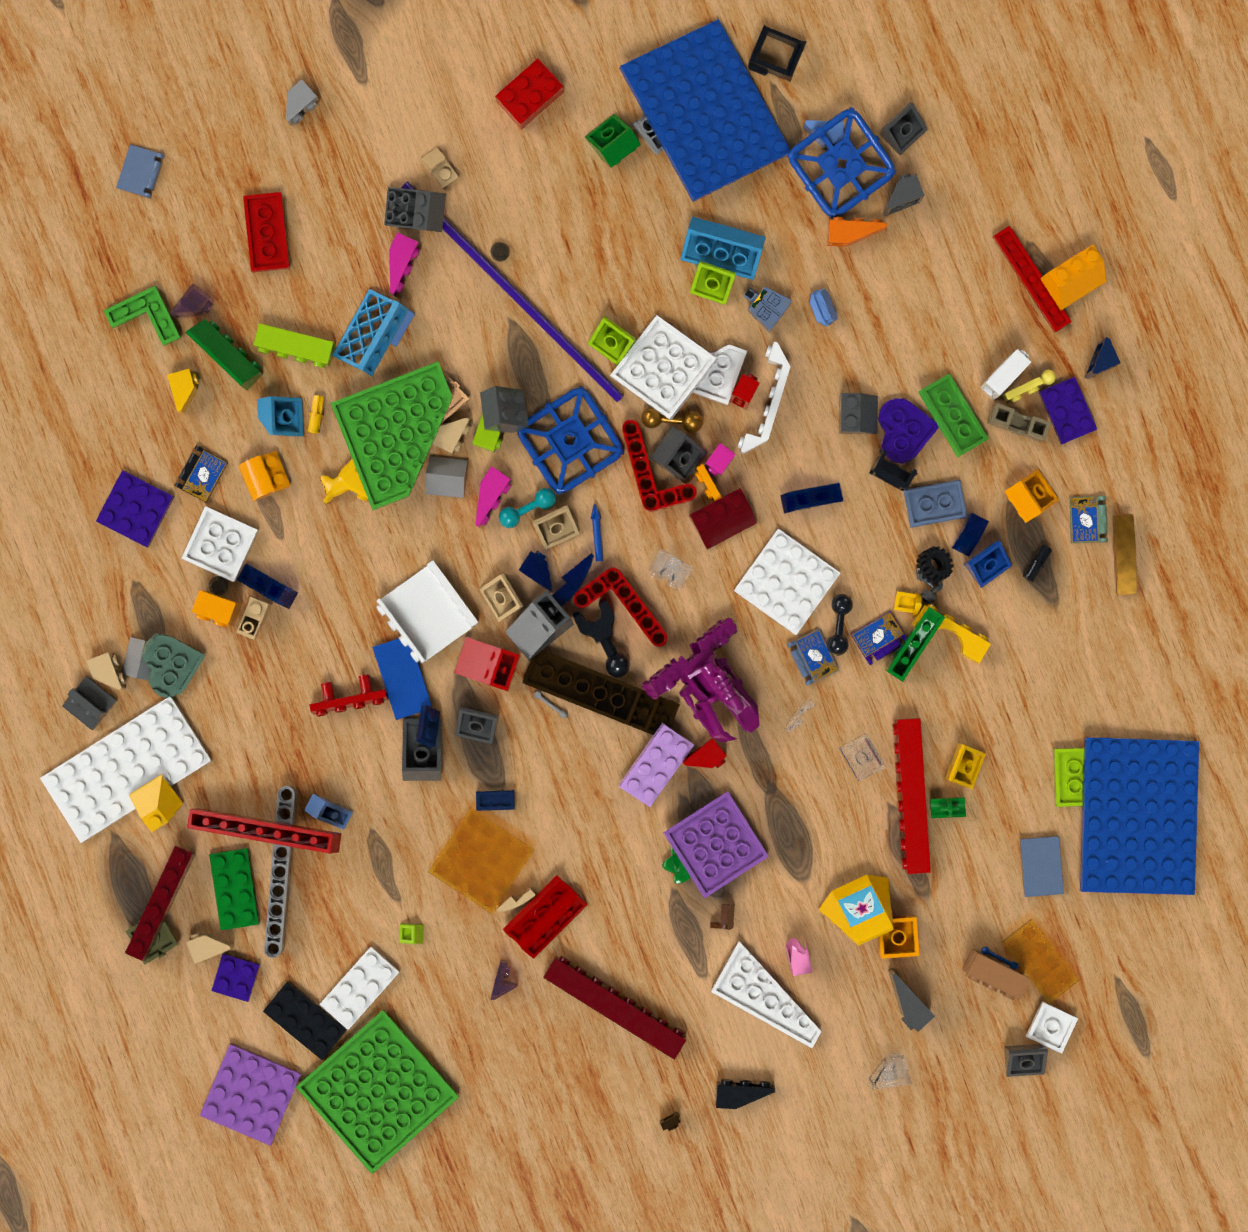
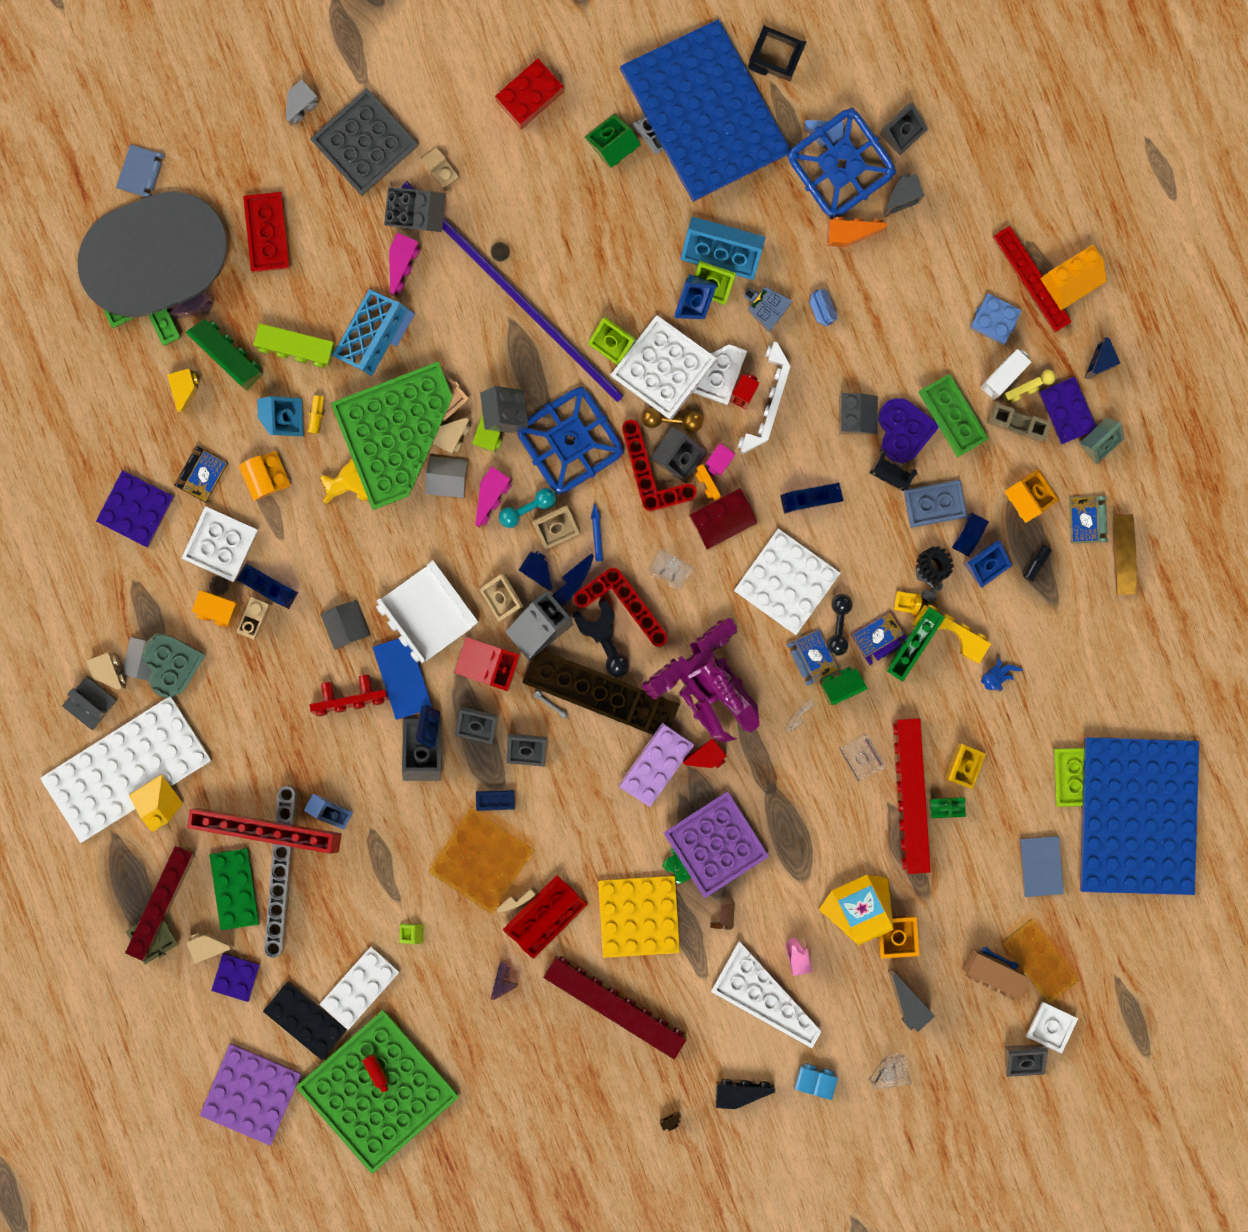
none -> dark grey tile [78,192,228,318]
none -> dark grey plate [310,88,418,196]
none -> dark grey slope [320,600,370,650]
none -> red cylinder [362,1054,389,1093]
none -> dark grey slope [507,733,547,767]
none -> yellow plate [598,875,680,958]
none -> blue slope [674,274,717,319]
none -> dark azure brick [794,1063,838,1100]
none -> green slope [820,666,868,706]
none -> medium blue plate [970,293,1022,345]
none -> blue piece [981,658,1023,692]
none -> sand green slope [1079,418,1124,465]

